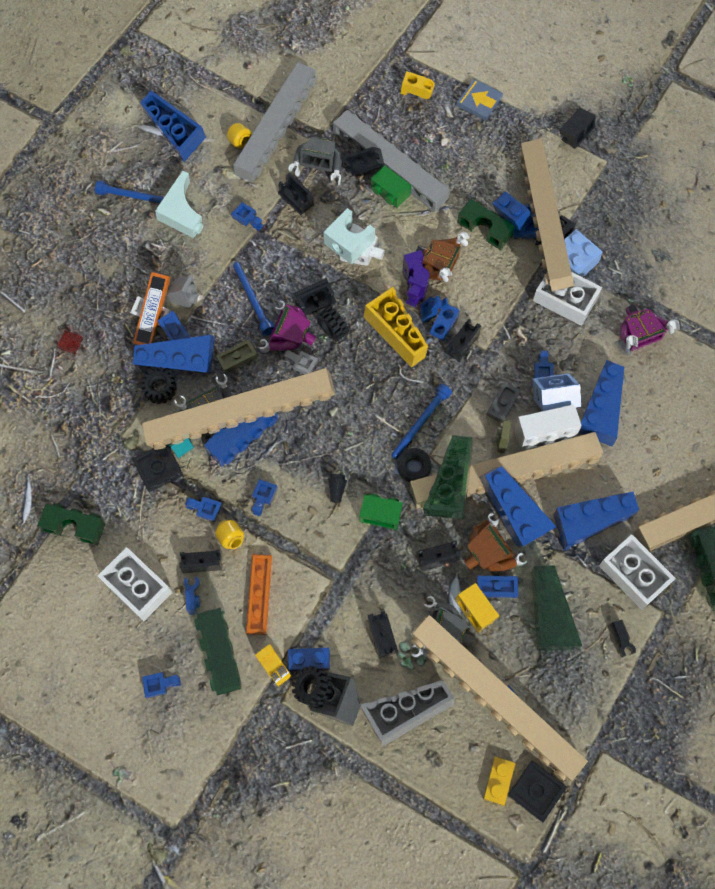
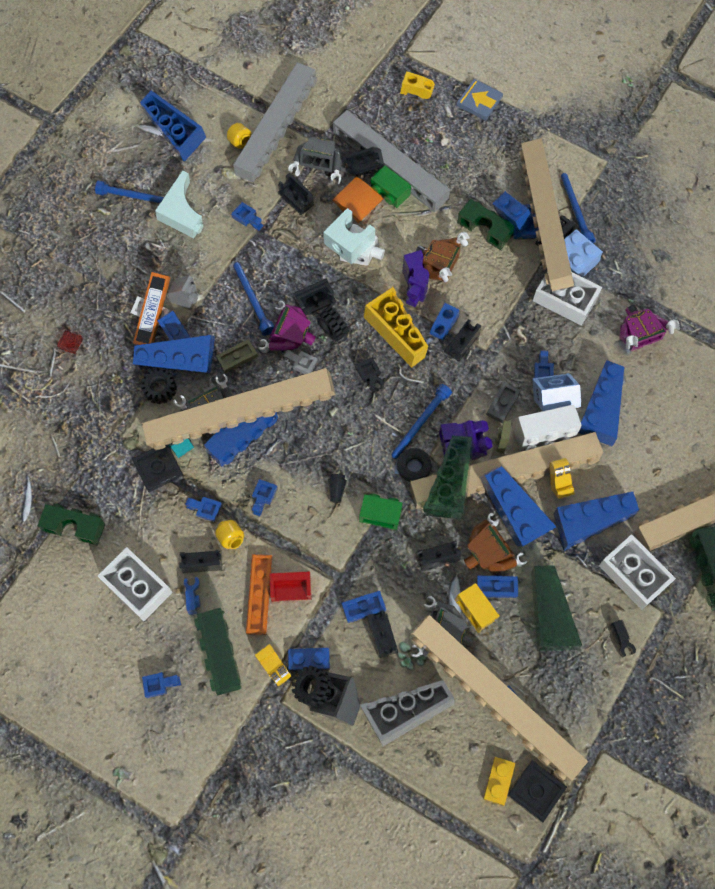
blue plate [420,296,448,322] -> none
black hinge [560,108,596,149] -> none
none -> red panel [270,571,312,602]
none -> orange slope [332,177,383,224]
none -> blue plate [342,591,386,623]
none -> black plate [356,357,384,392]
none -> dark purple hips [439,420,493,466]
none -> yellow leg [549,458,575,499]
none -> blue piece [561,173,596,243]

